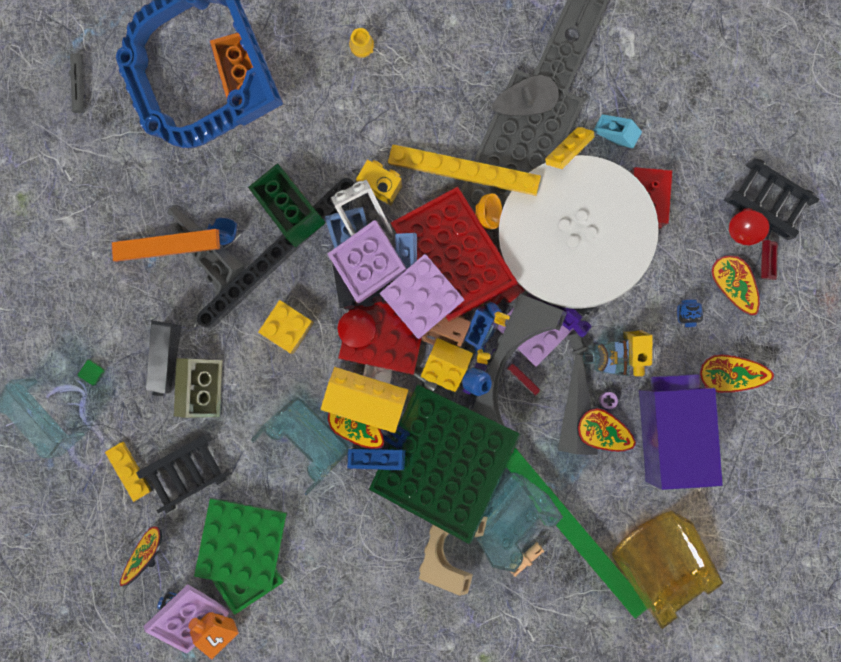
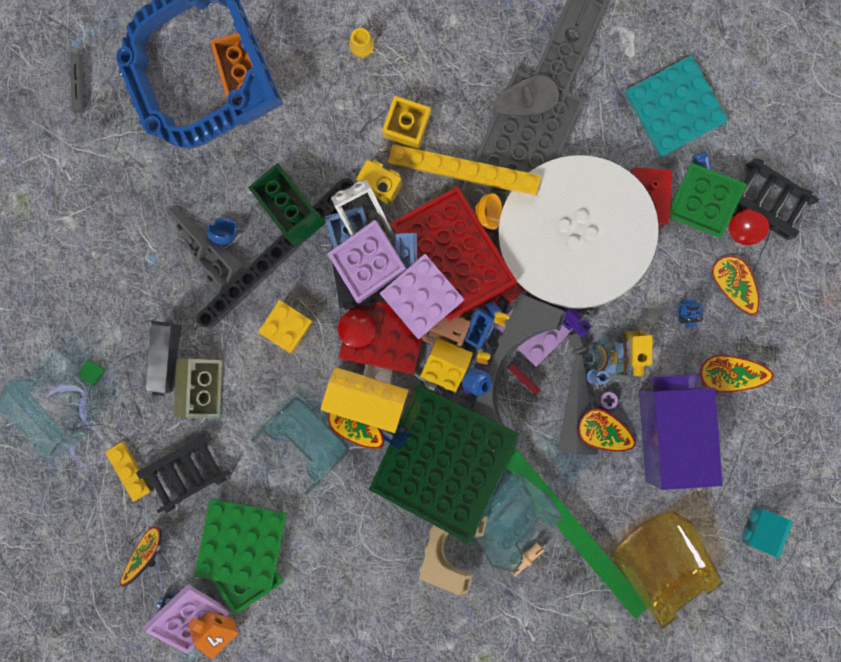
orange tile [112,229,220,262] -> none
blue plate [347,449,405,470] -> none
yellow plate [545,127,594,169] -> none
medium azure slope [593,114,642,148] -> none
dark red tile [761,240,778,280] -> none
none -> yellow brick [382,95,431,150]
none -> medium blue pin [586,369,609,384]
none -> teal plate [624,55,729,158]
none -> green plate [669,163,747,239]
none -> blue cone [691,151,712,170]
none -> teal slope [742,506,794,559]

